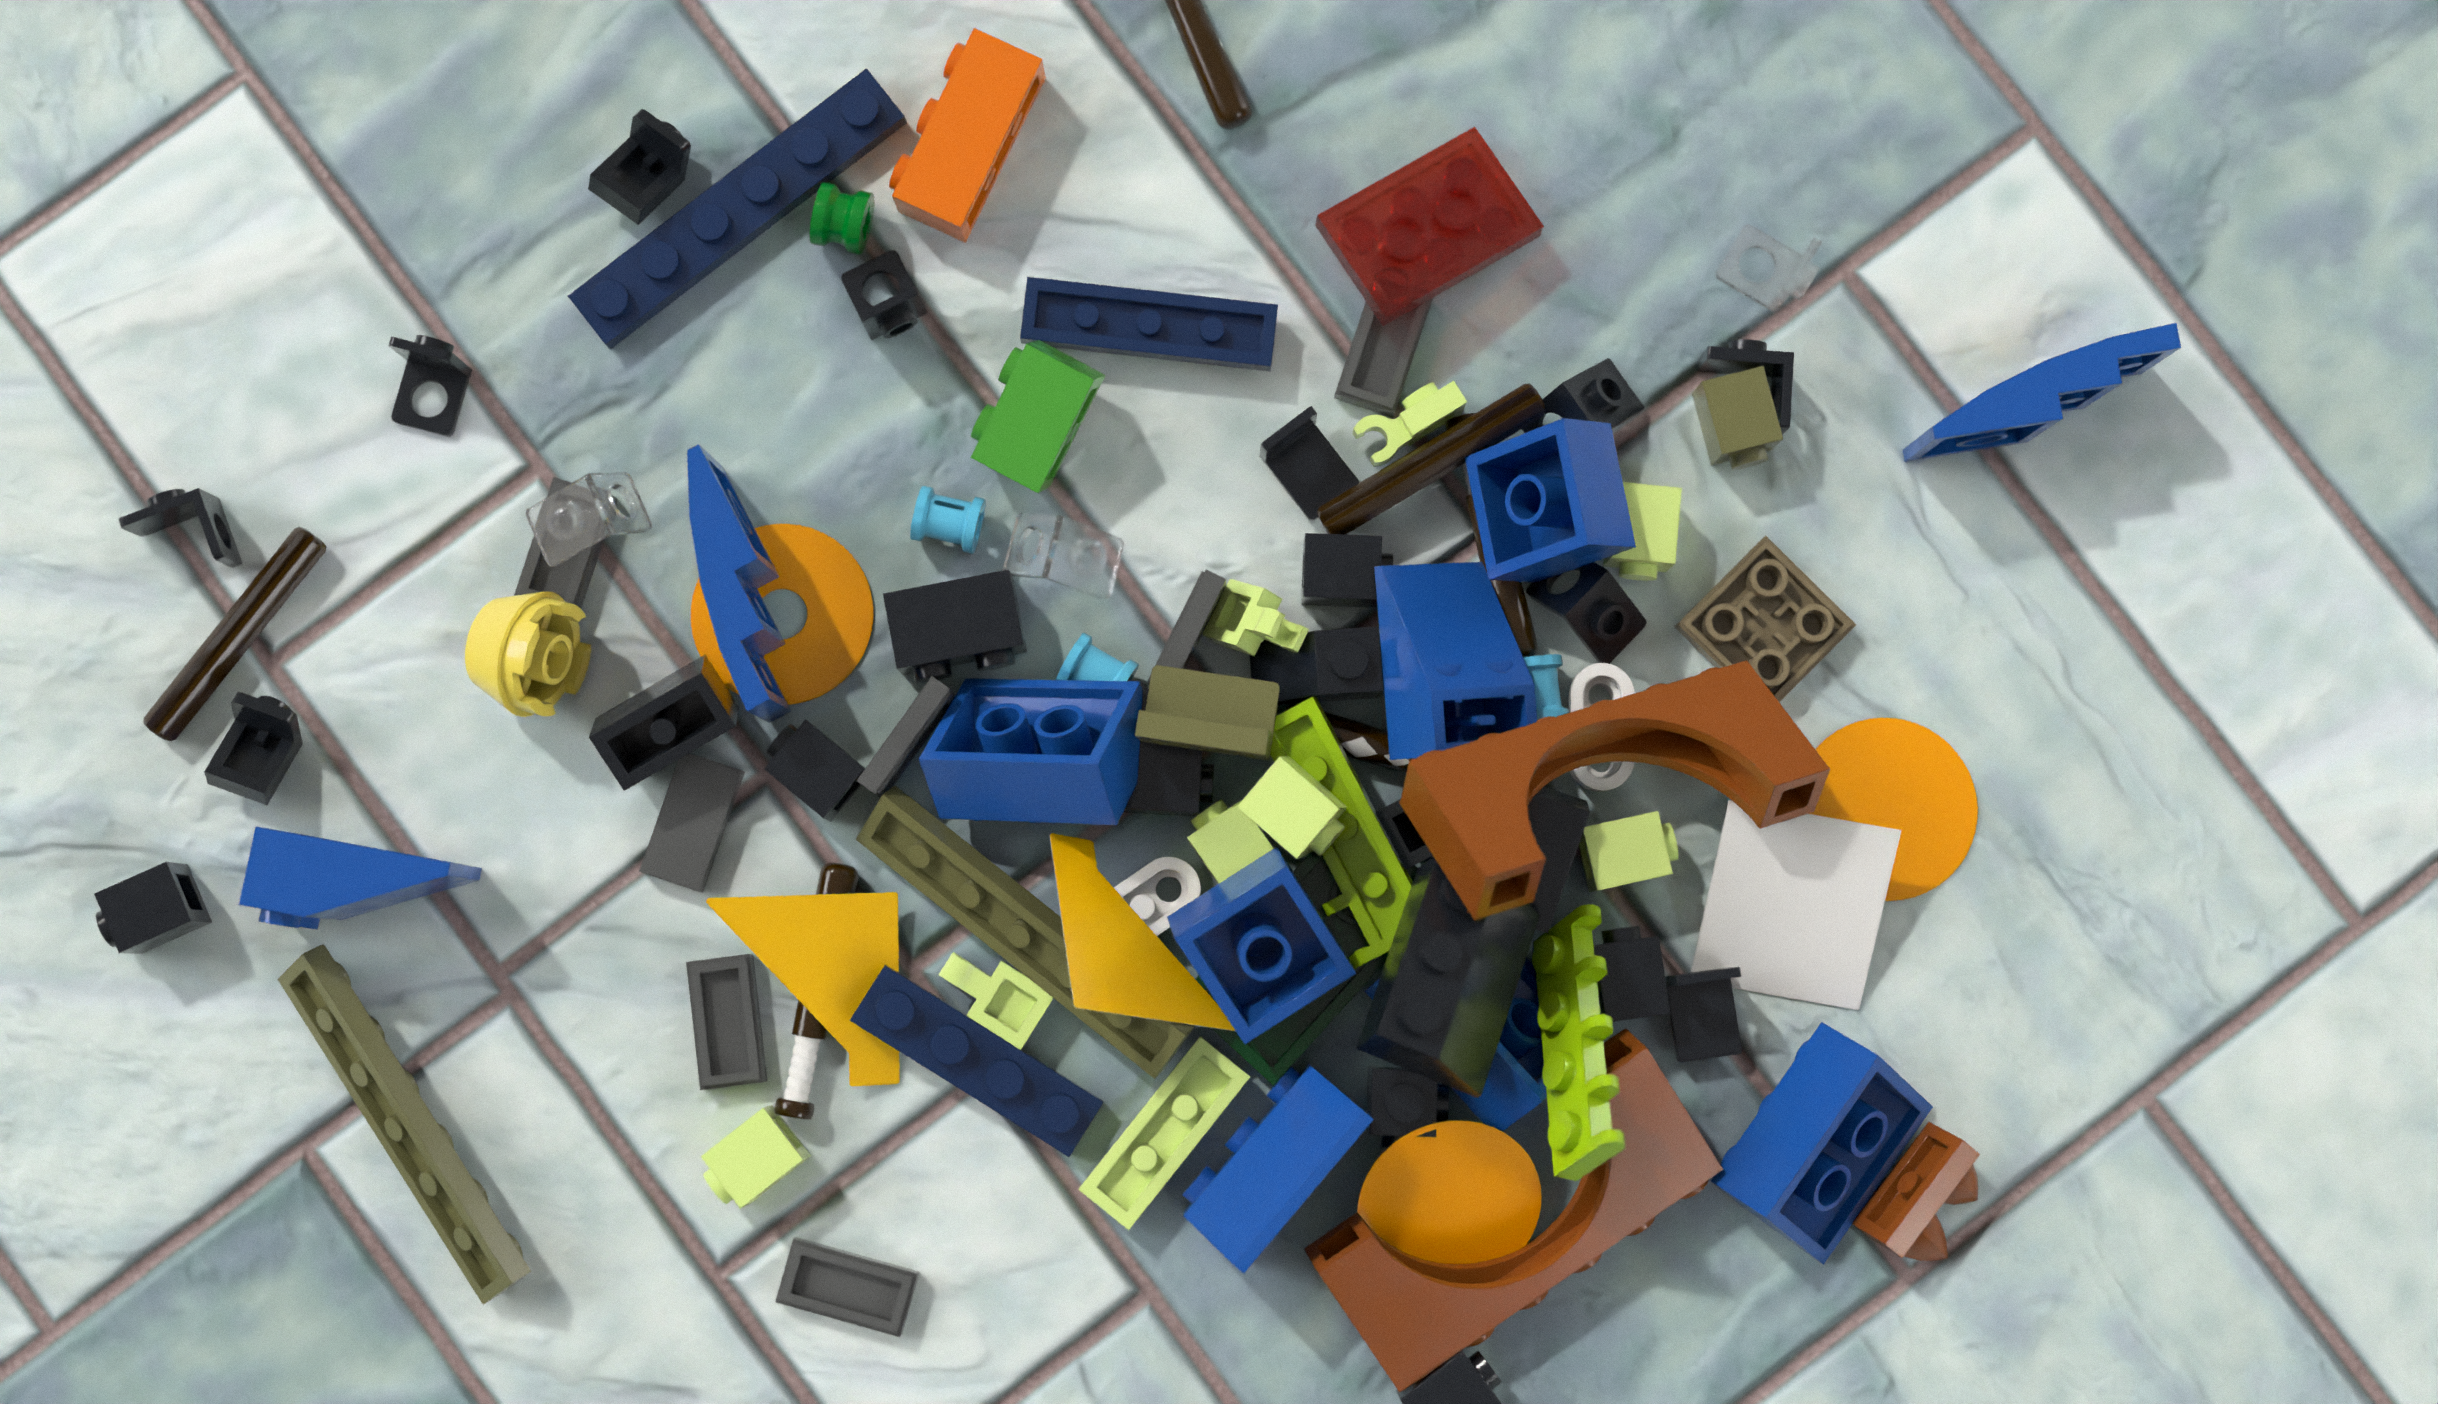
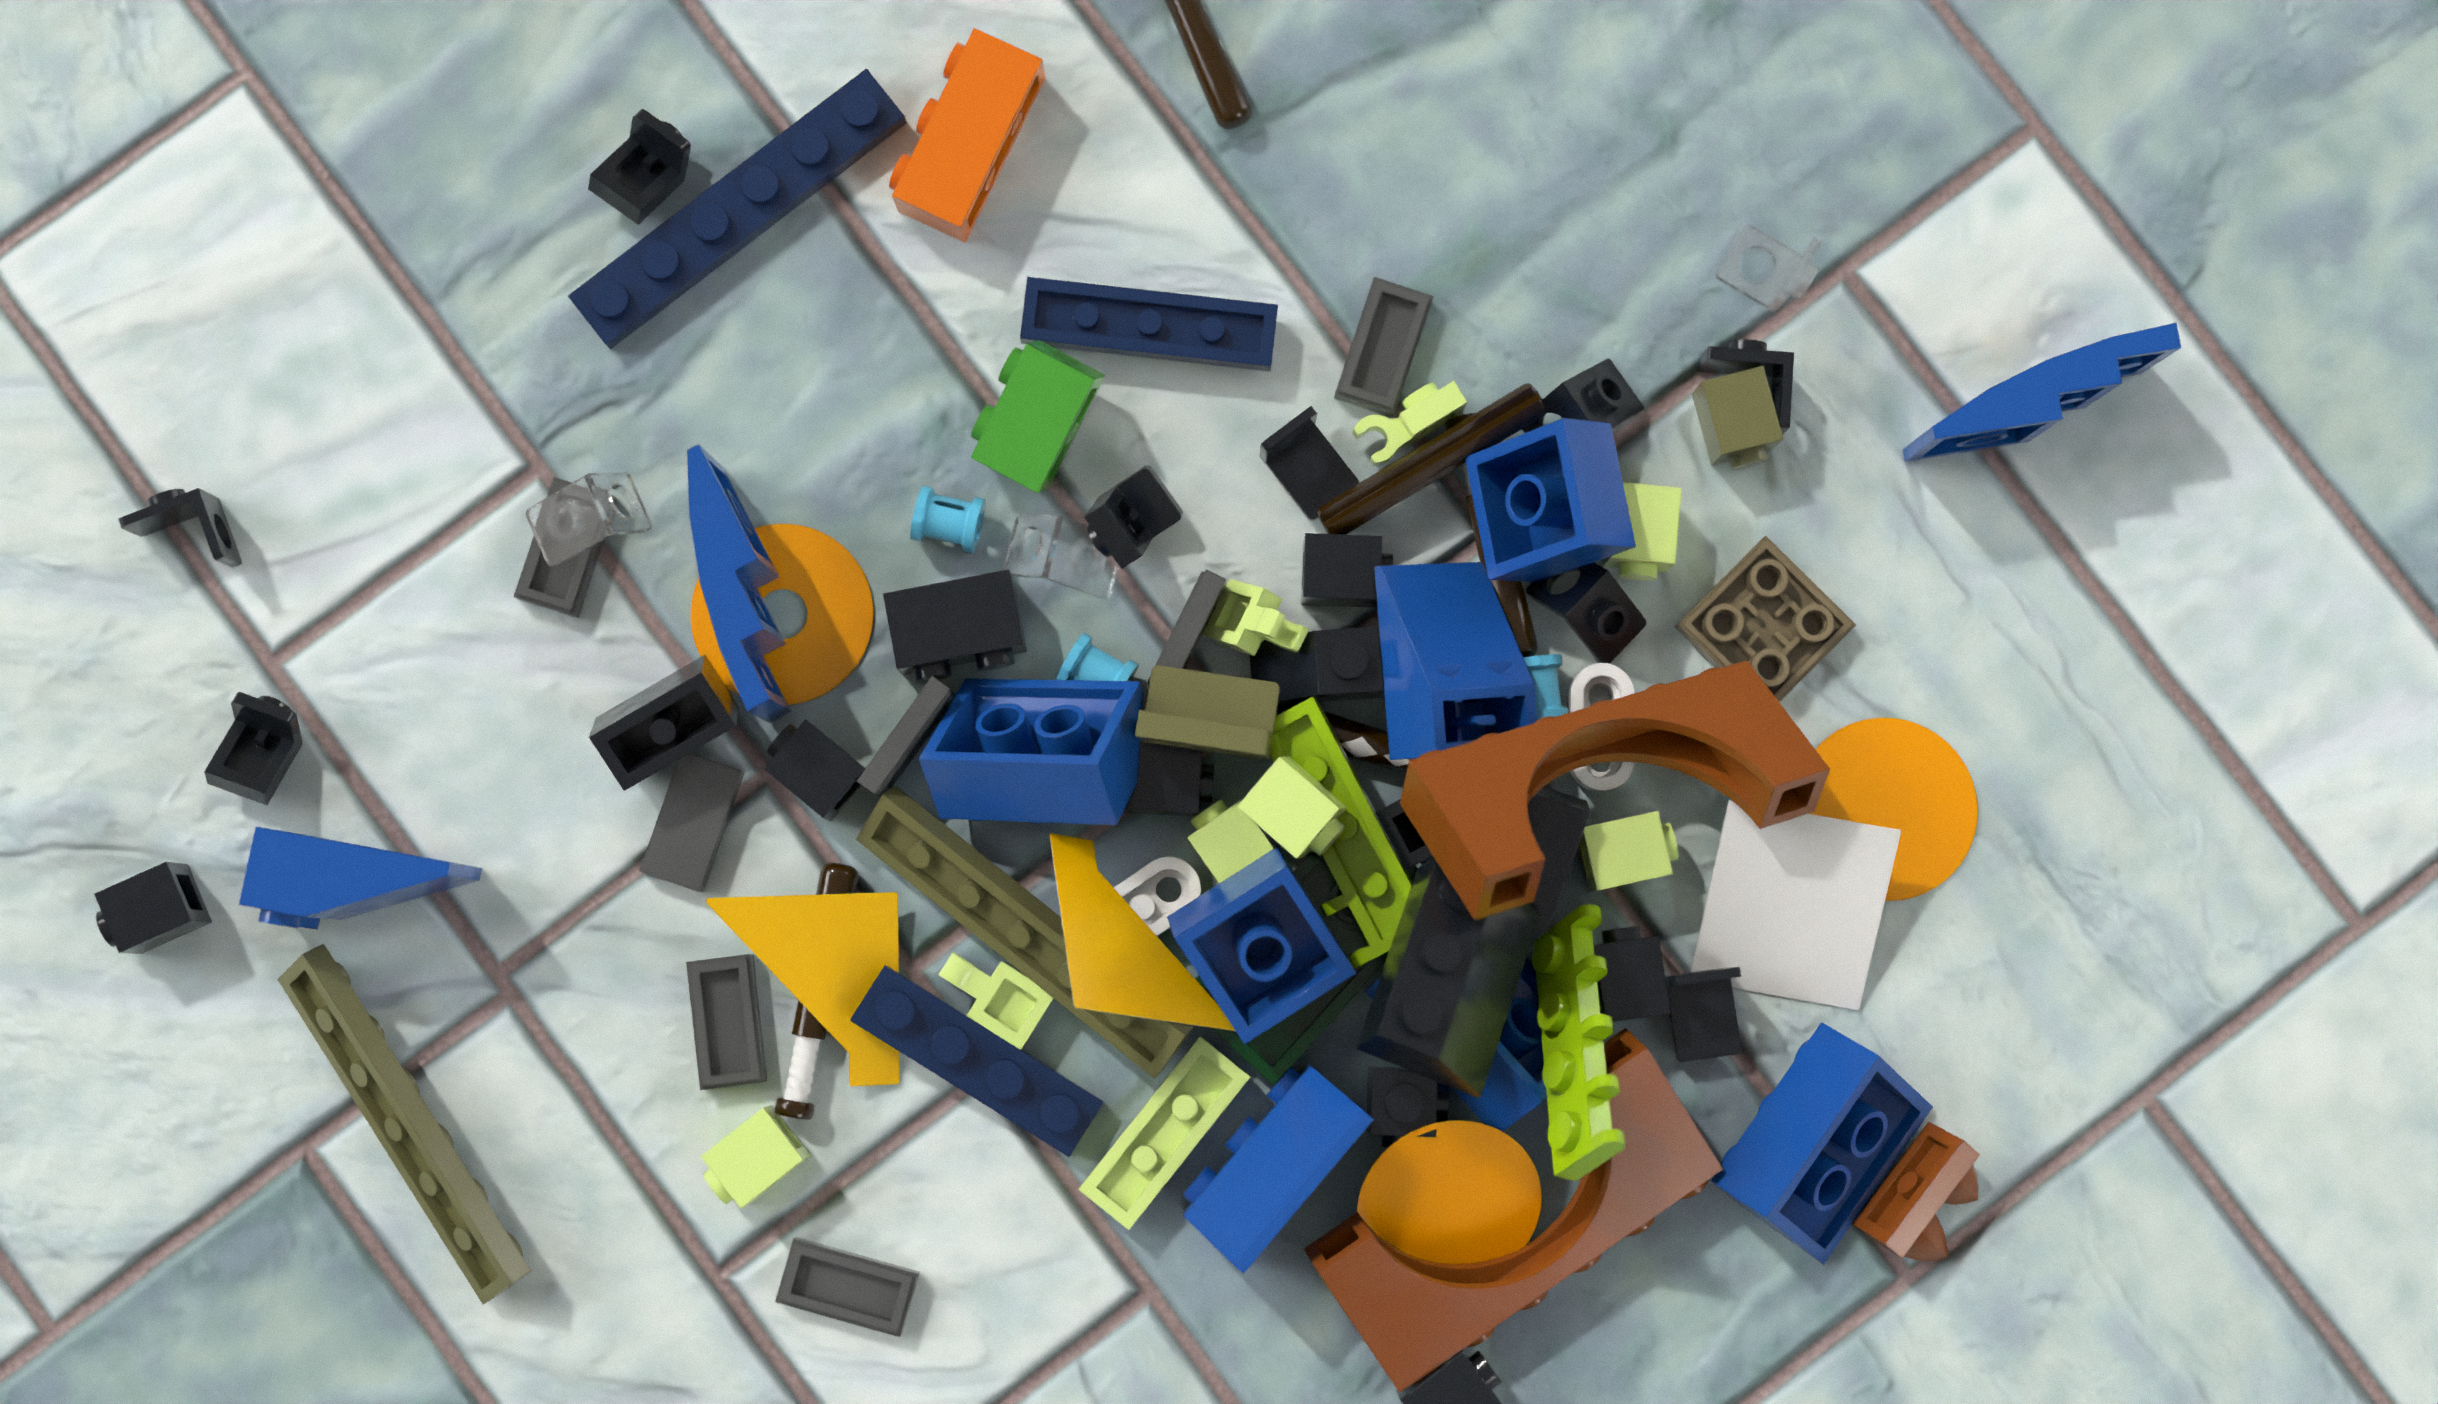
dark brown axle [143,527,326,741] -> none
black bracket [388,335,472,437] -> none
light yellow cone [465,591,591,717] -> none
green wheel [809,182,875,255] -> none
black bracket [841,250,927,341] -> none
clear red plate [1315,127,1544,326] -> none
none -> black bracket [1084,465,1183,569]

